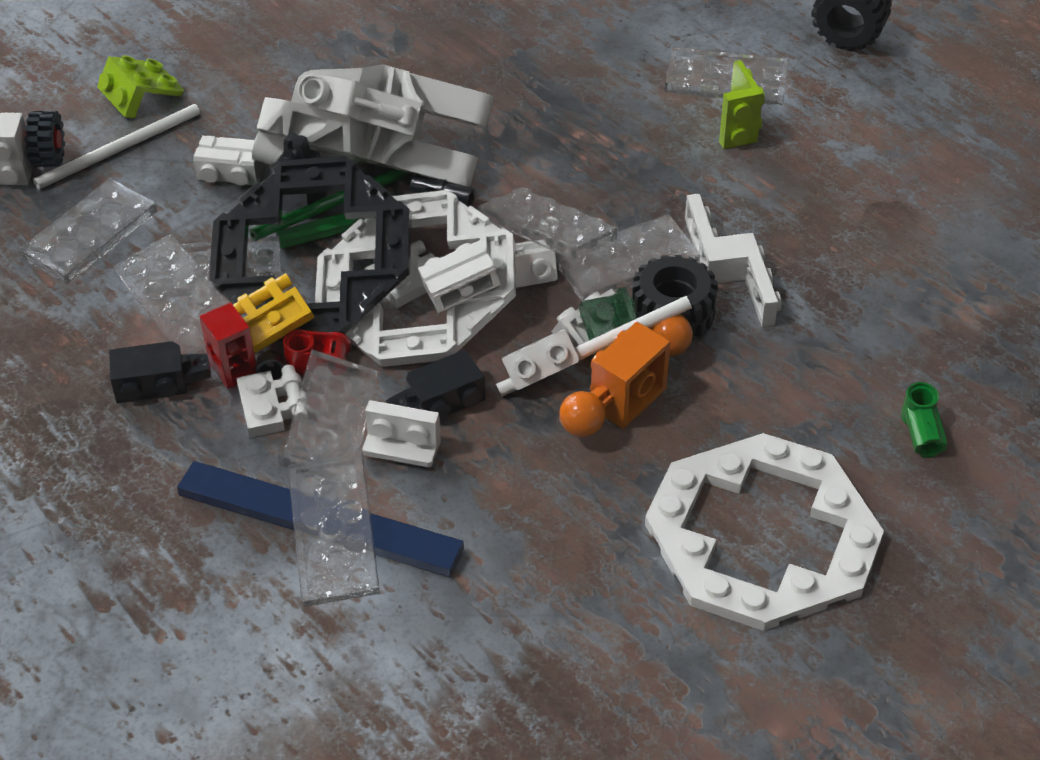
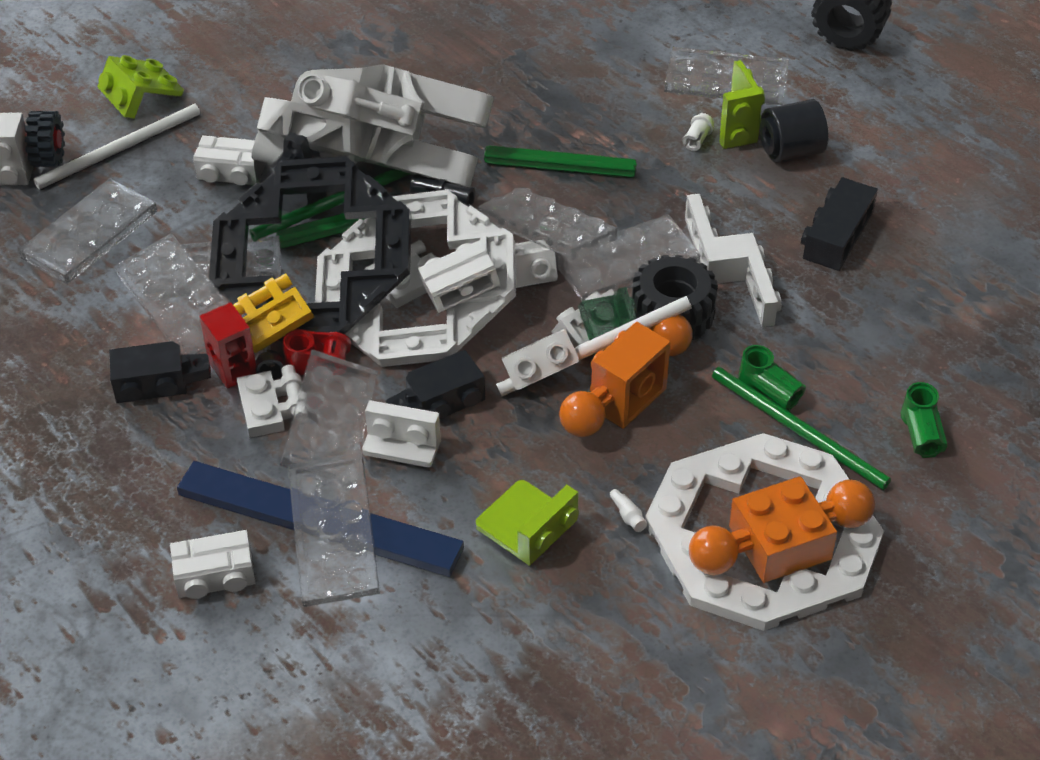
none -> white brick [170,530,256,599]
none -> lime bracket [475,480,579,566]
none -> green axle [484,145,637,178]
none -> white piece [610,489,647,532]
none -> white pin [682,113,714,151]
none -> orange brick [689,476,875,583]
none -> green piece [712,367,891,490]
none -> green piece [738,345,806,411]
none -> black piece [760,99,828,163]
none -> black brick [801,177,878,271]

